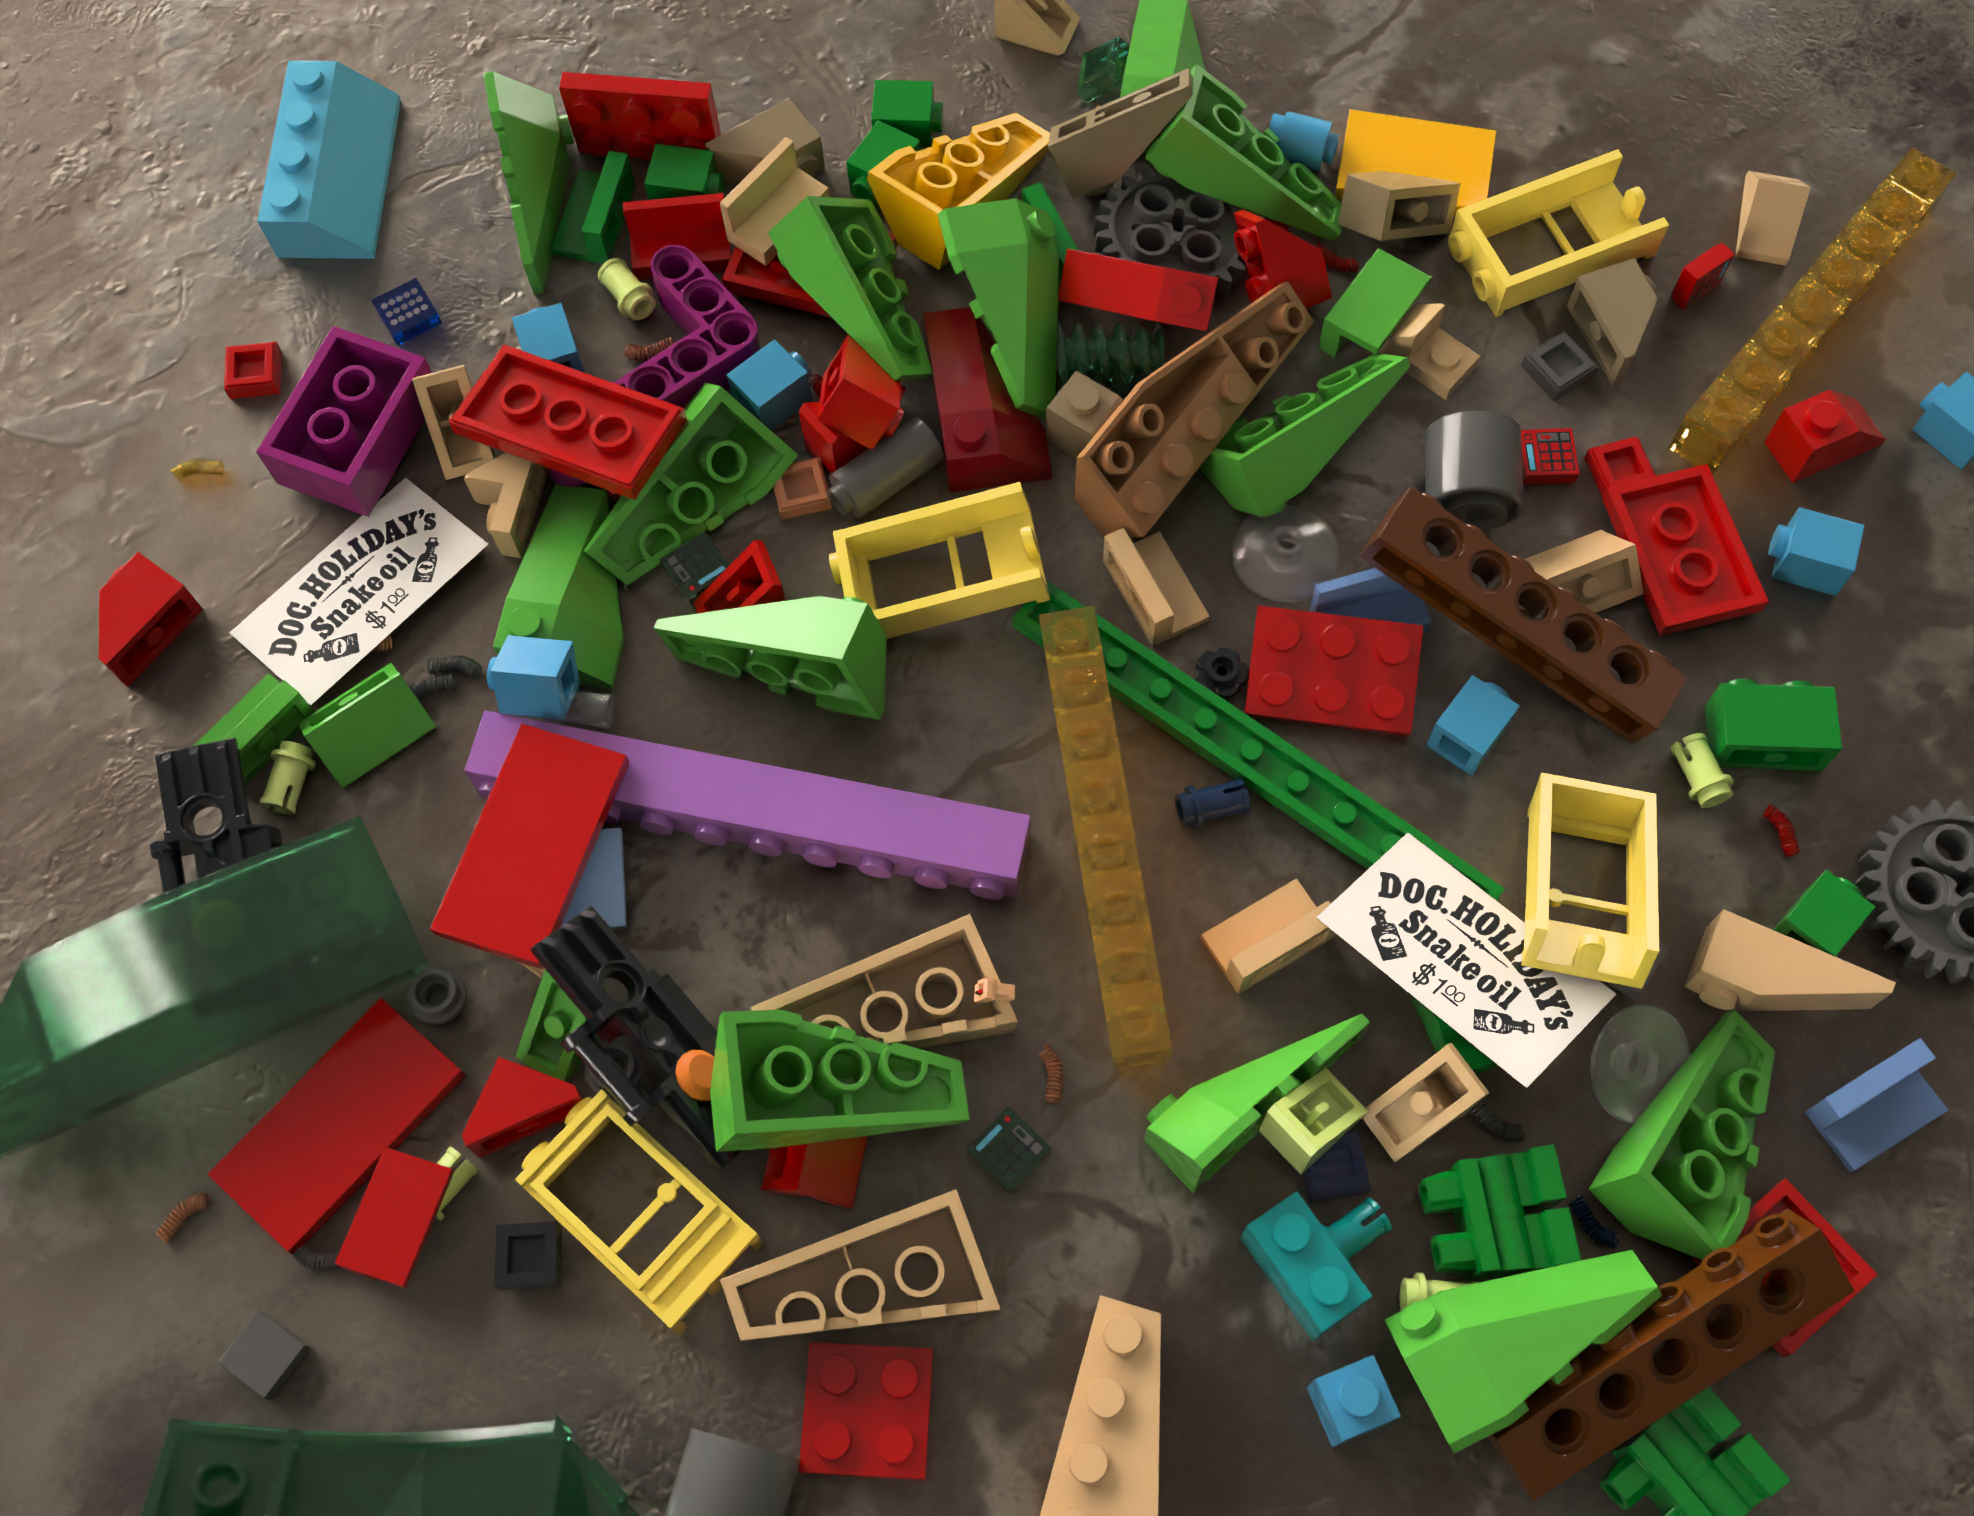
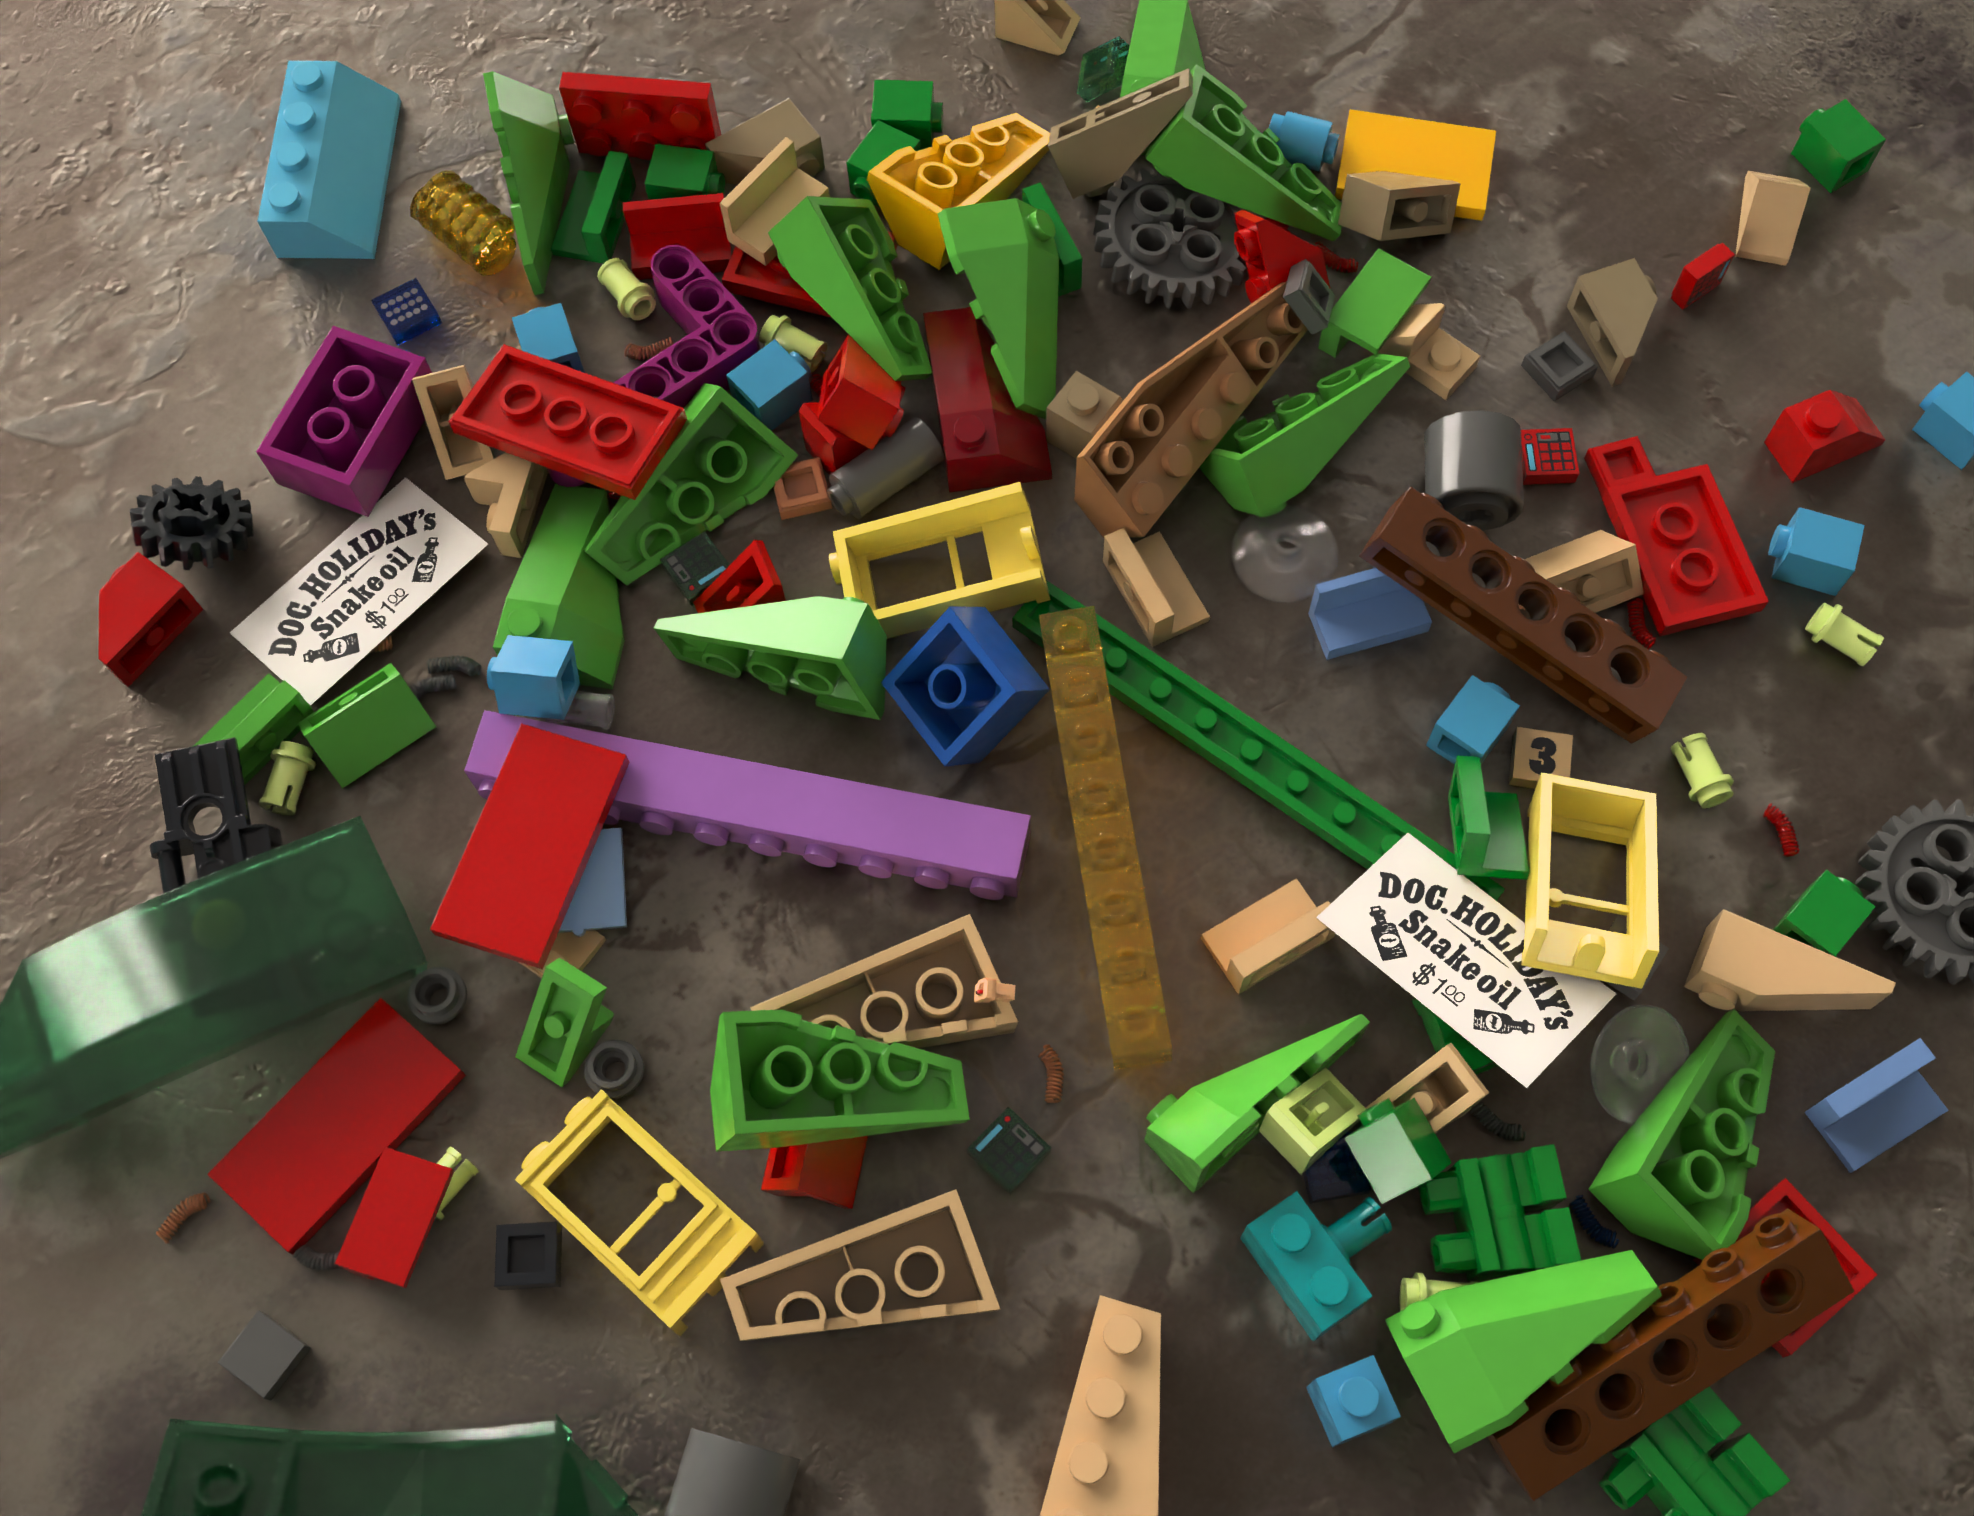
clear yellow leg [170,459,224,481] -> none
red tile [224,341,282,399] -> none
red slope [462,1057,585,1158] -> none
black piece [530,906,743,1173] -> none
red plate [799,1342,934,1481] -> none
red slope [1058,248,1219,331] -> none
clear green piece [1058,322,1164,389] -> none
dark blue pin [1174,778,1250,830] -> none
black plate [1195,647,1249,700] -> none
red plate [1244,605,1424,737] -> none
light yellow door [1448,149,1669,317] -> none
clear yellow brick [1668,147,1957,475] -> none
green brick [1704,679,1842,771] -> none
none -> black gear [130,476,254,570]
none -> clear yellow piece [410,170,516,276]
none -> yellowish green pin [759,315,828,372]
none -> blue brick [881,606,1050,767]
none -> dark grey tile [1283,259,1335,335]
none -> brick [1344,1098,1452,1204]
none -> green panel [1448,755,1530,880]
none -> tan tile [1509,727,1573,789]
none -> red leg [1627,598,1656,650]
none -> green brick [1791,99,1886,194]
none -> yellowish green pin [1805,602,1884,666]

